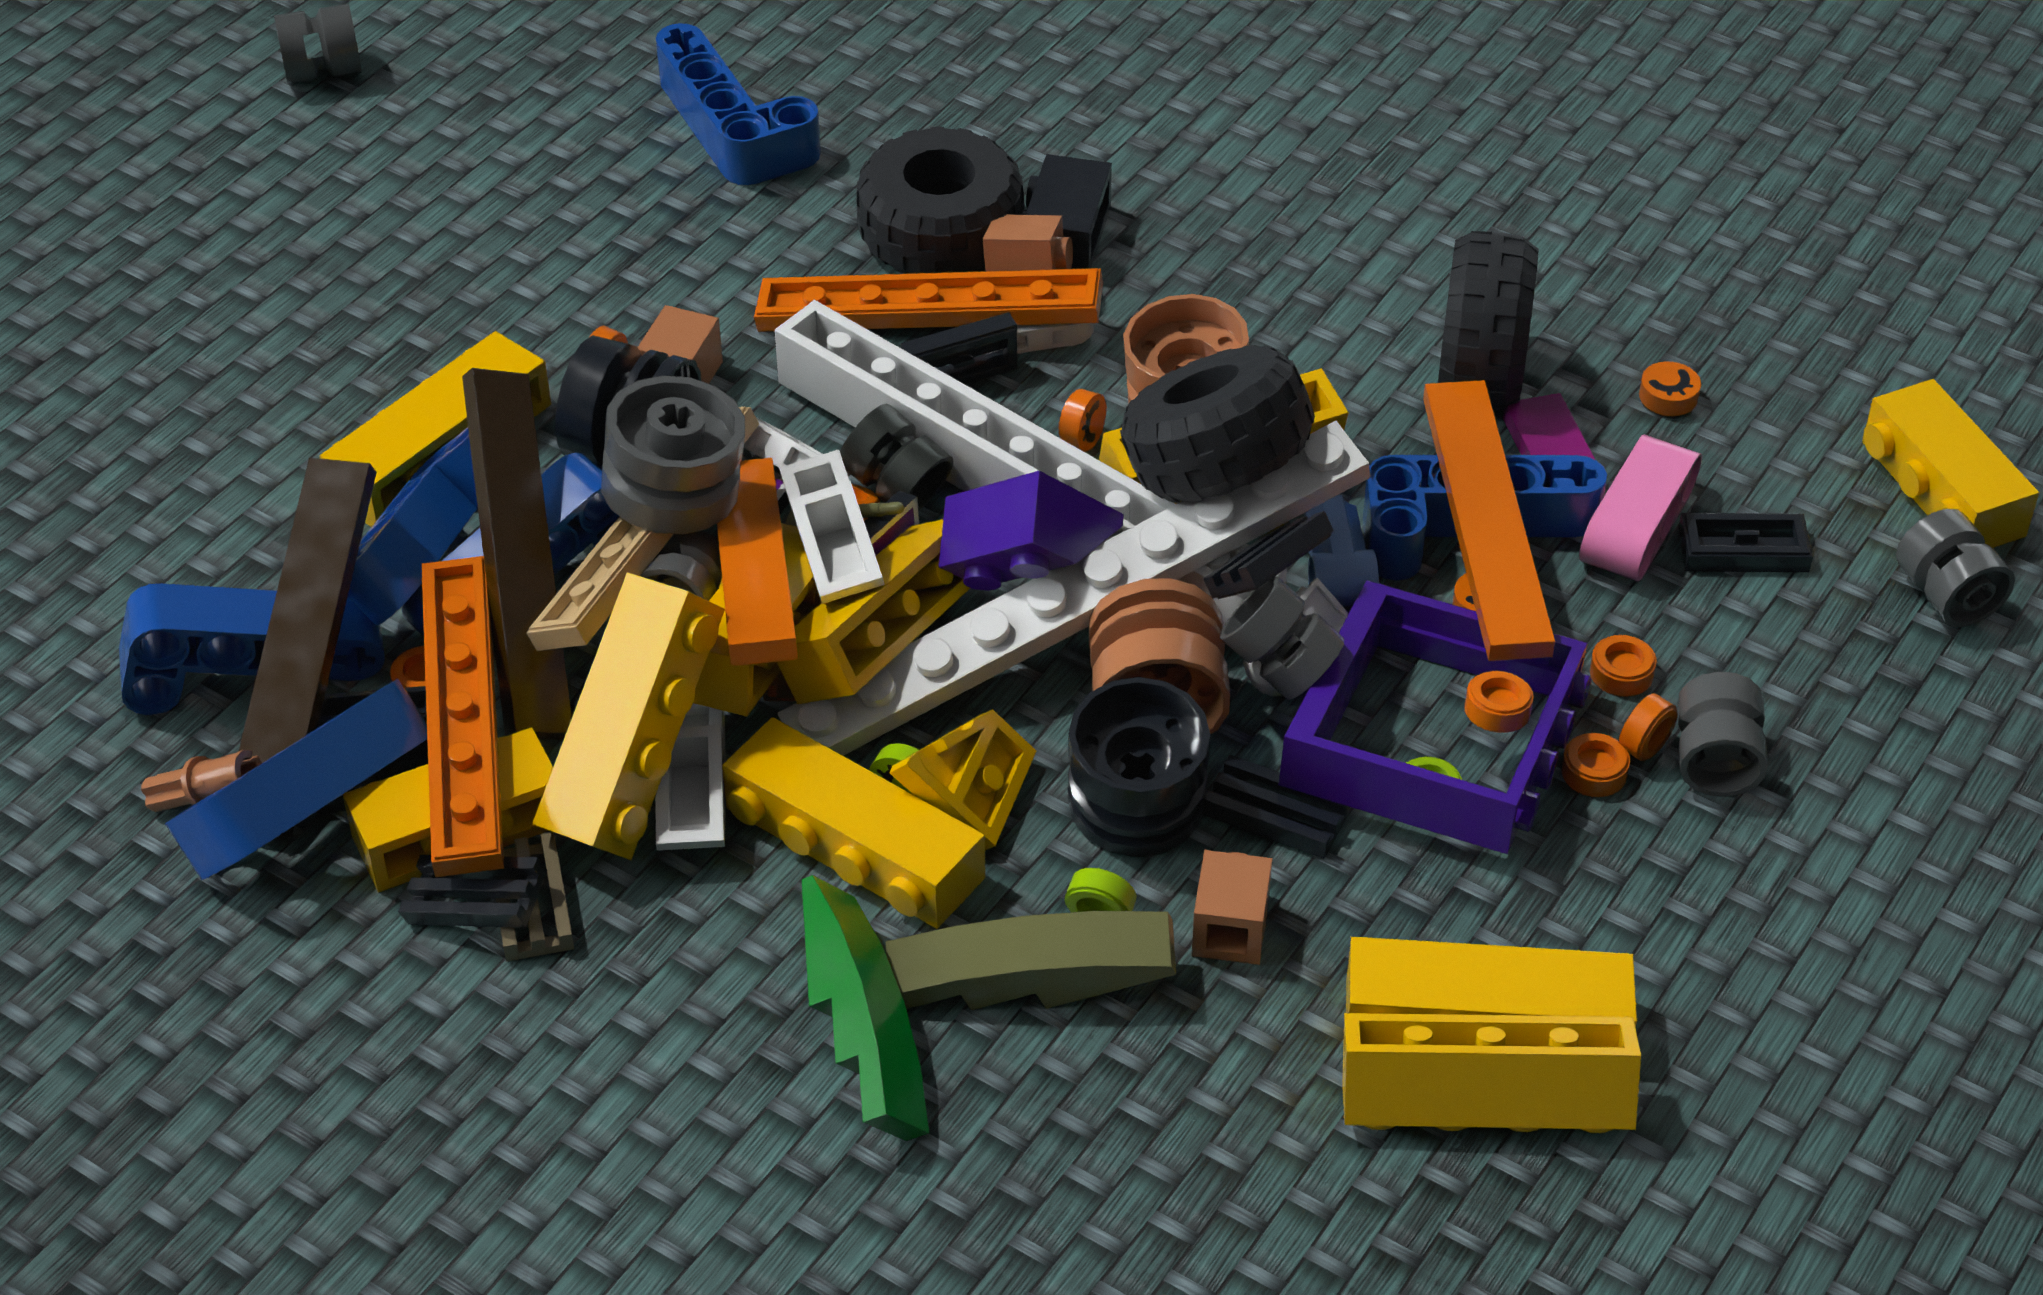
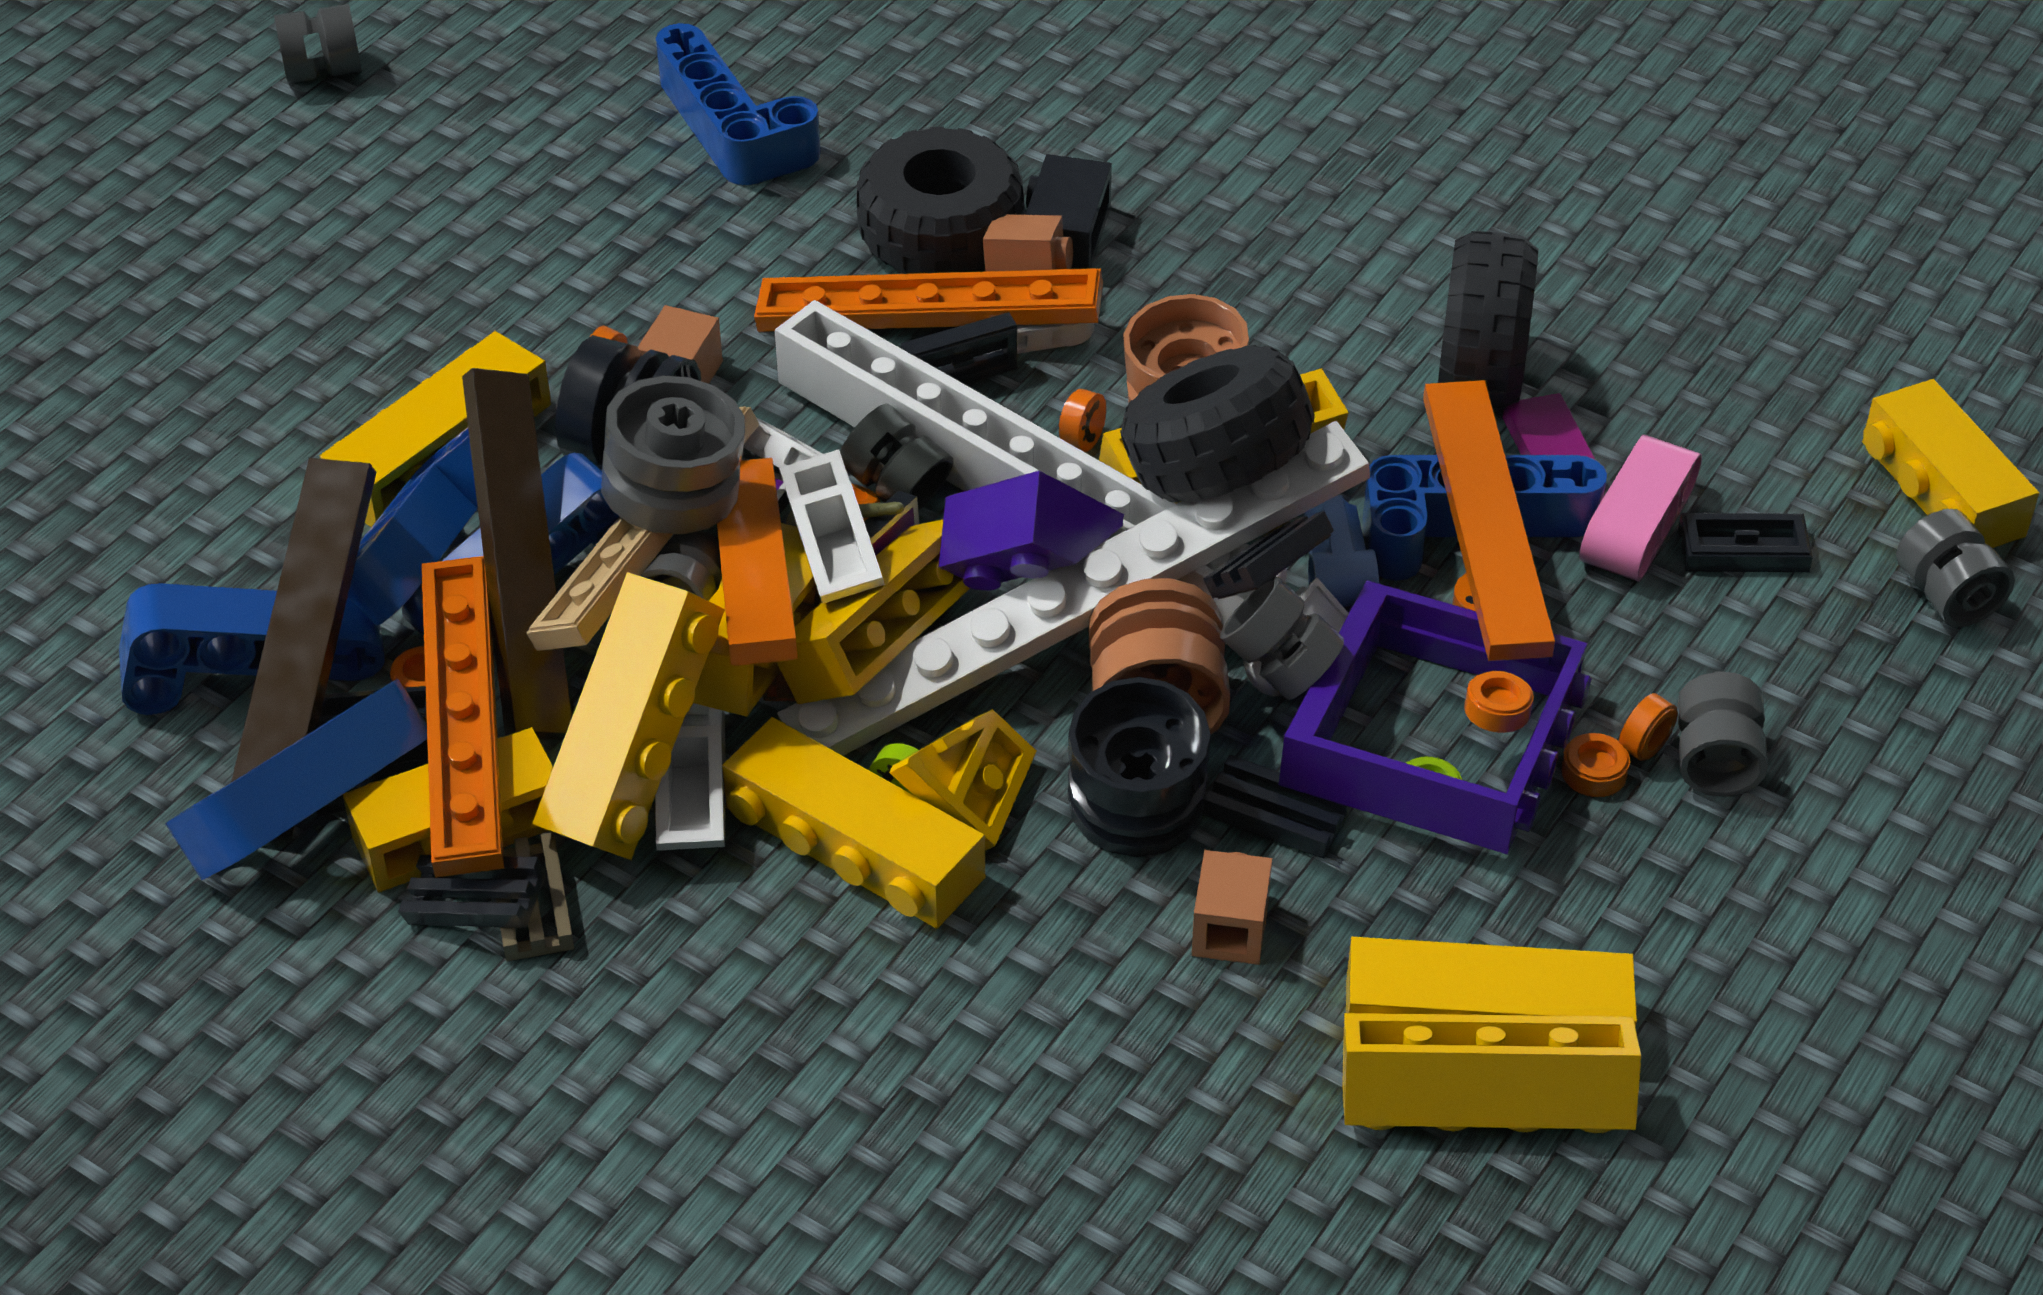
nougat axle [141,750,262,812] -> none
green slope [802,875,929,1141] -> none
olive slope [886,911,1176,1010] -> none
lime tile [1064,868,1137,912] -> none
orange tile [1590,635,1657,696] -> none
orange tile [1639,361,1701,416] -> none

